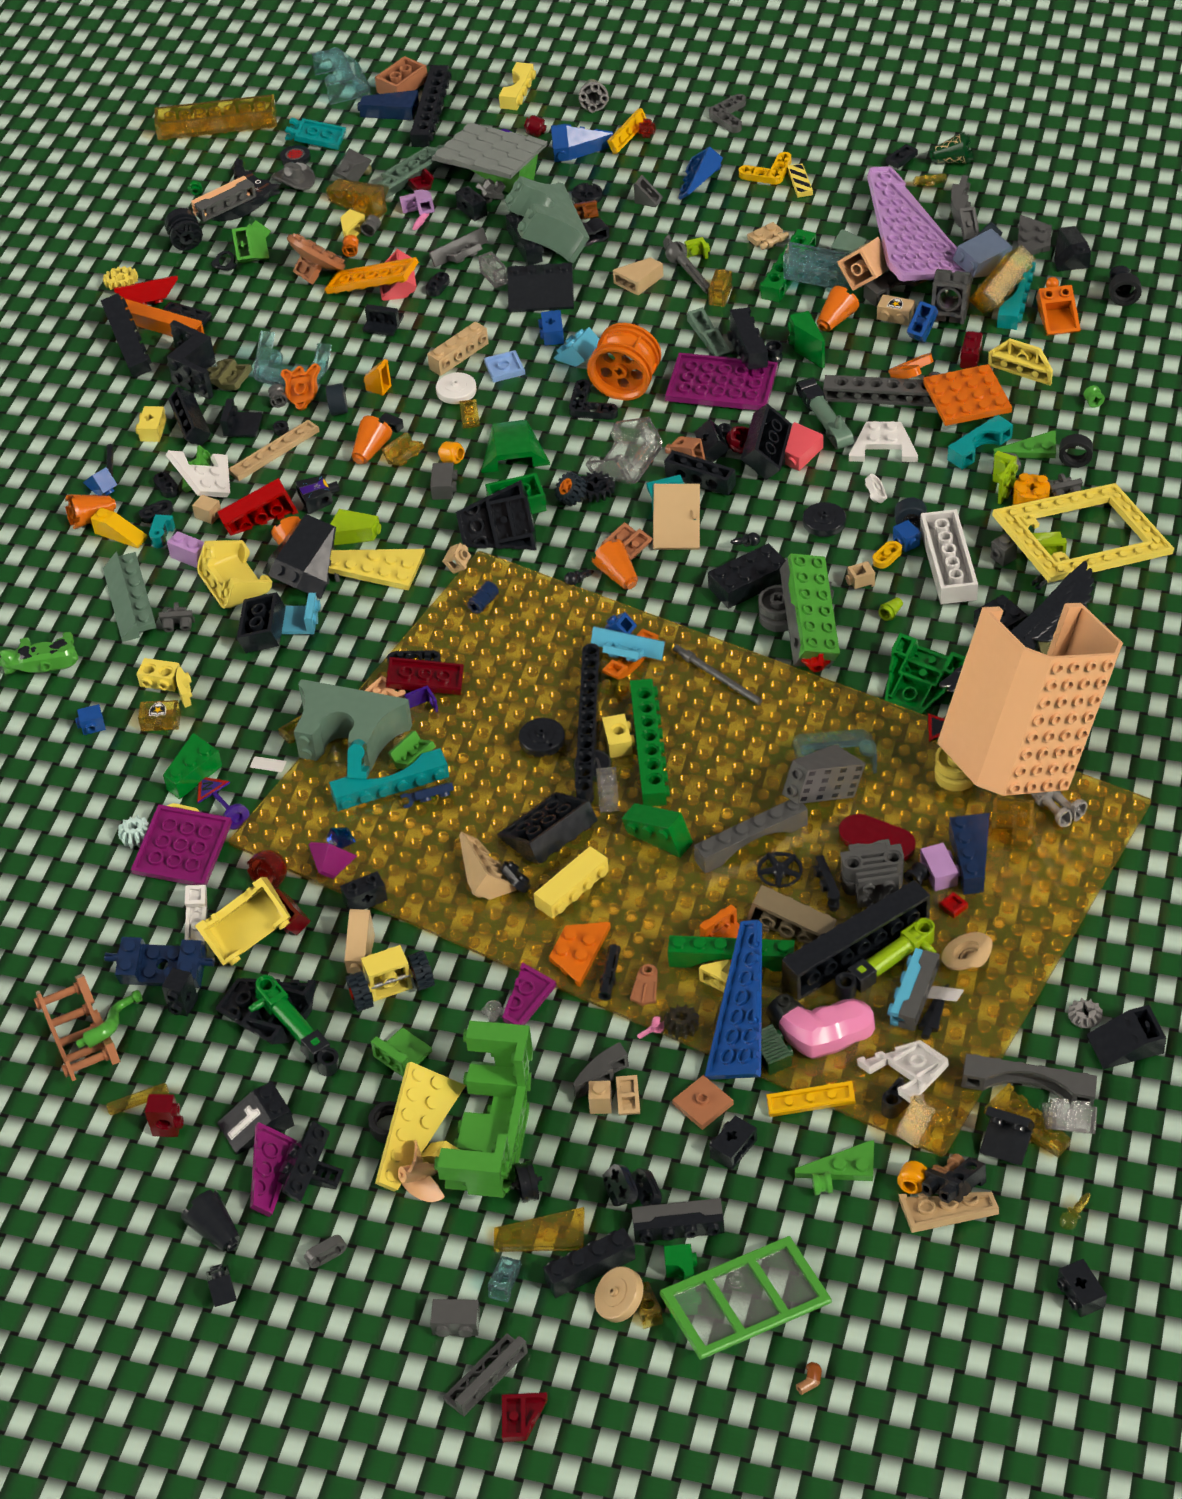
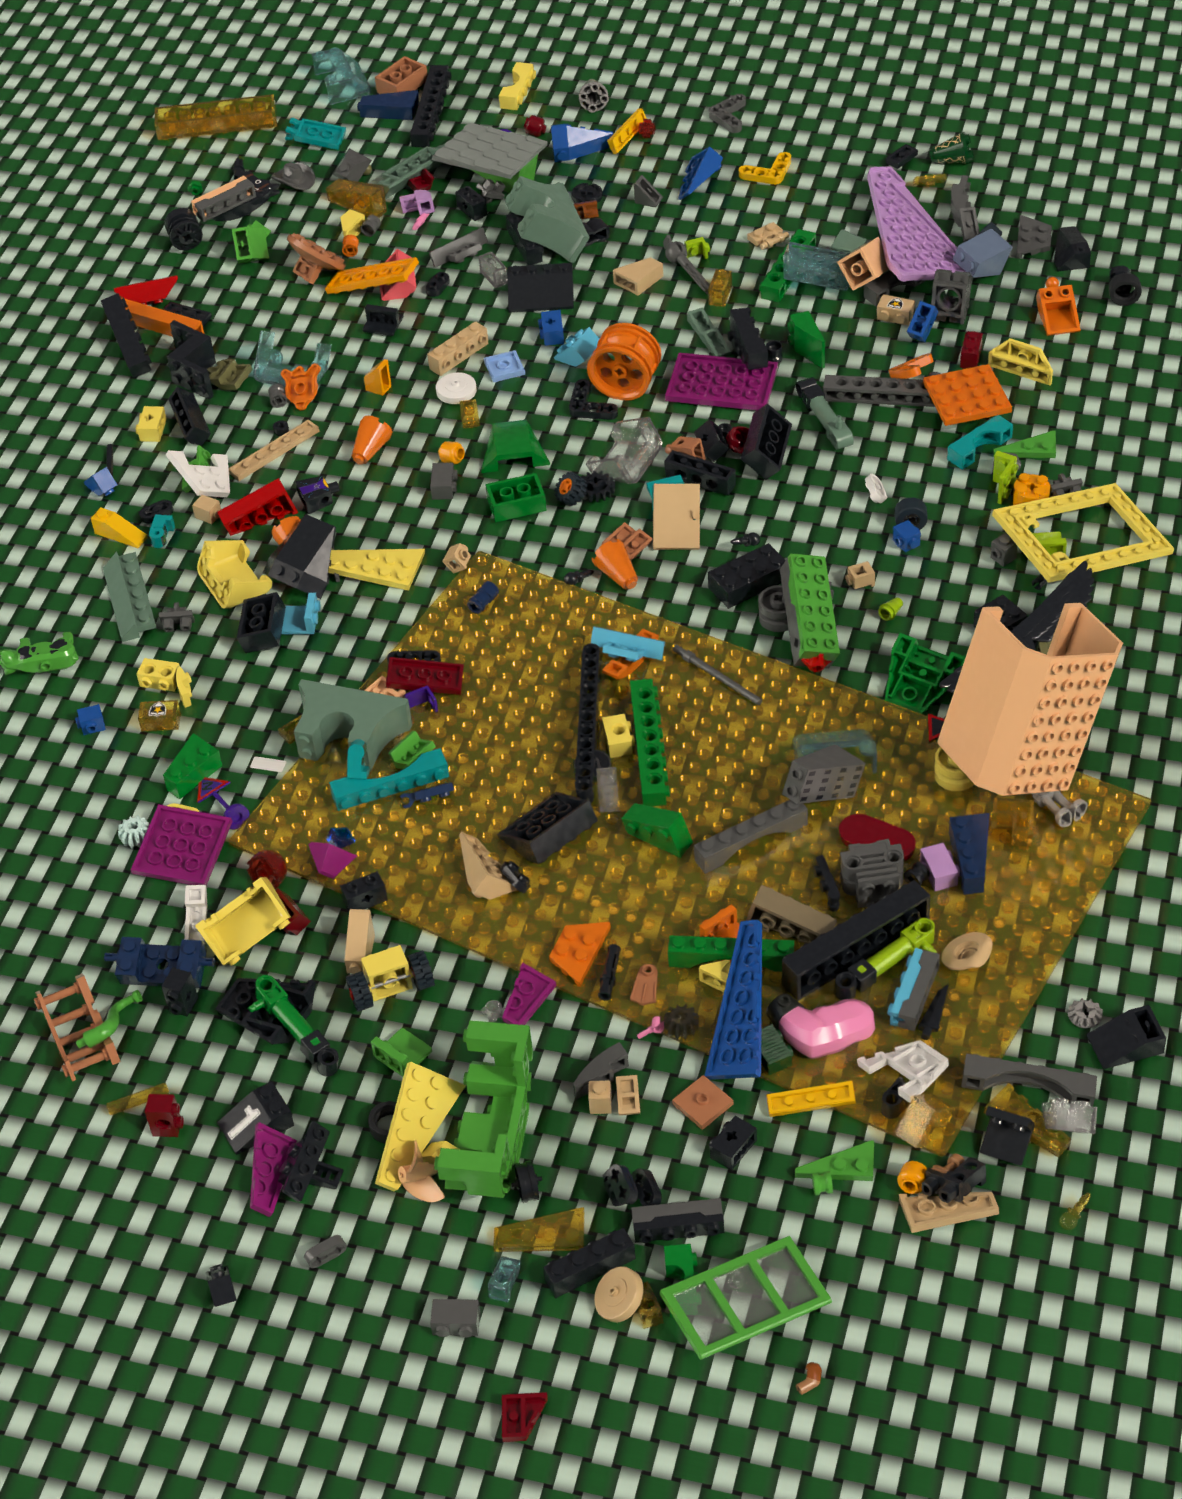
orange cone [65,494,116,529] -> none
light yellow gear [103,266,138,290] -> none
black plate [153,472,179,498] -> none
lavender brick [167,531,204,568] -> none
black cone [181,1190,240,1252] -> none
black piece [211,251,237,271] -> none
black bracket [220,399,263,437] -> none
tile [280,145,311,165] -> none
black wheel [326,383,348,416] -> none
lime slope [330,509,381,545] -> none
black piece [379,412,404,433] -> none
clear yellow bracket [382,432,425,466] -> none
dark grey fence [443,1334,528,1417] -> none
black wedge [456,480,537,550] -> none
black wheel [519,718,565,757] -> none
light yellow brick [534,846,609,919] -> none
blue brick [605,612,637,634] -> none
black wheel [757,852,803,888] -> none
coral slope [785,422,823,471] -> none
light yellow tile [787,164,813,198] -> none
black wheel [803,502,846,537] -> none
orange cone [817,286,859,332] -> none
white wing [849,421,918,462] -> none
yellow plate [873,541,902,569] -> none
white brick [920,509,978,604] -> none
white sticker [927,986,964,1002] -> none
red tile [939,892,968,919] -> none
clear yellow brick [969,245,1036,313] -> none
teal arch [997,253,1036,330] -> none
black brick [1056,1259,1107,1317] -> none
black tyre [1059,434,1093,468] -> none
bright green wheel [1083,385,1105,408] -> none

